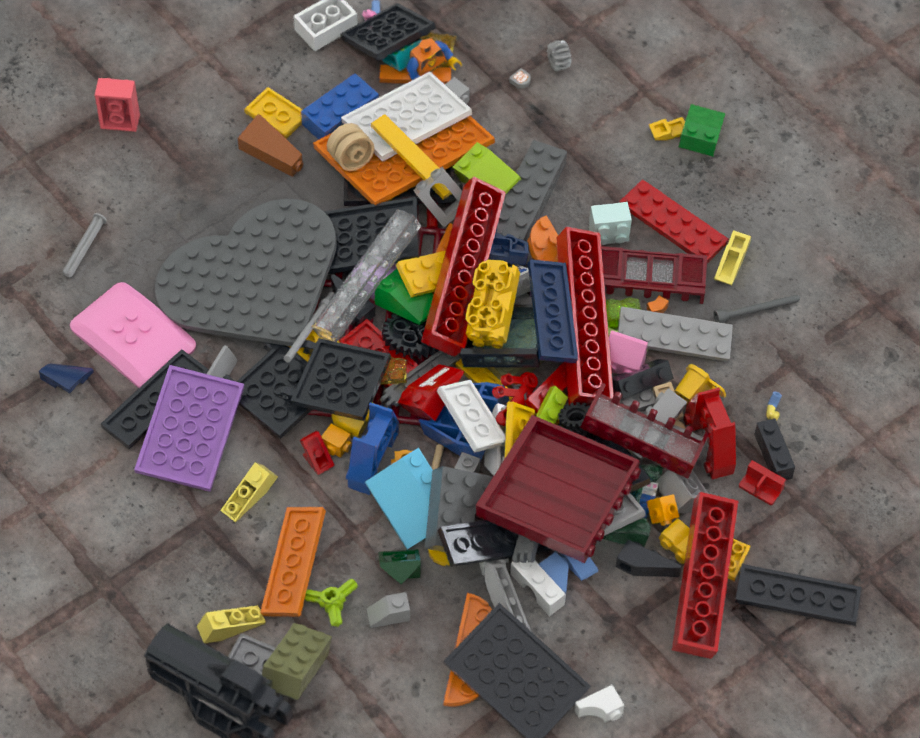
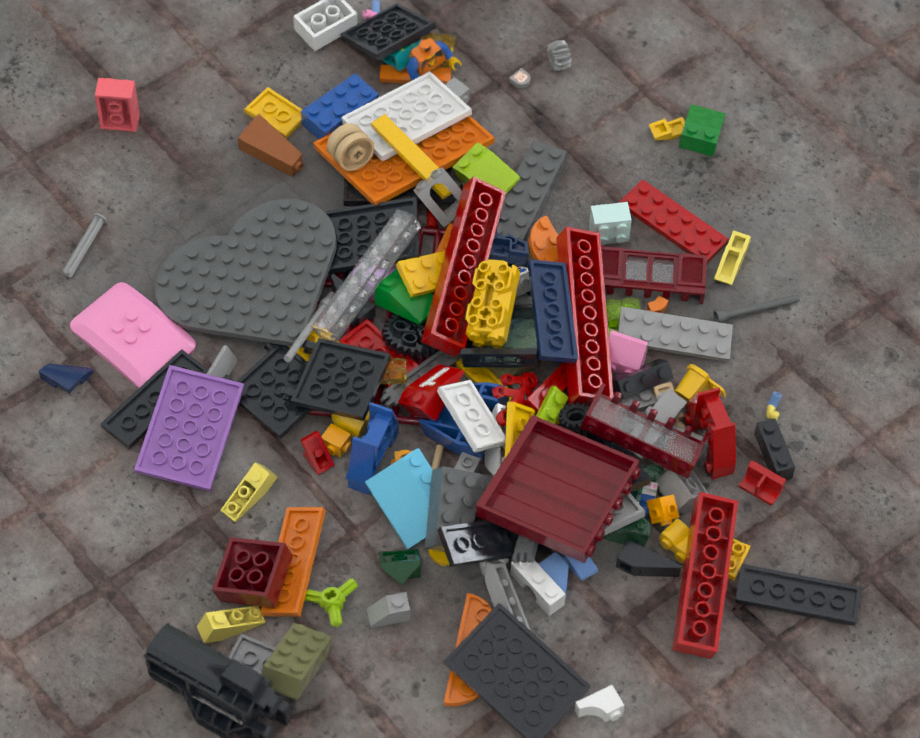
none -> dark red slope [212,537,293,608]

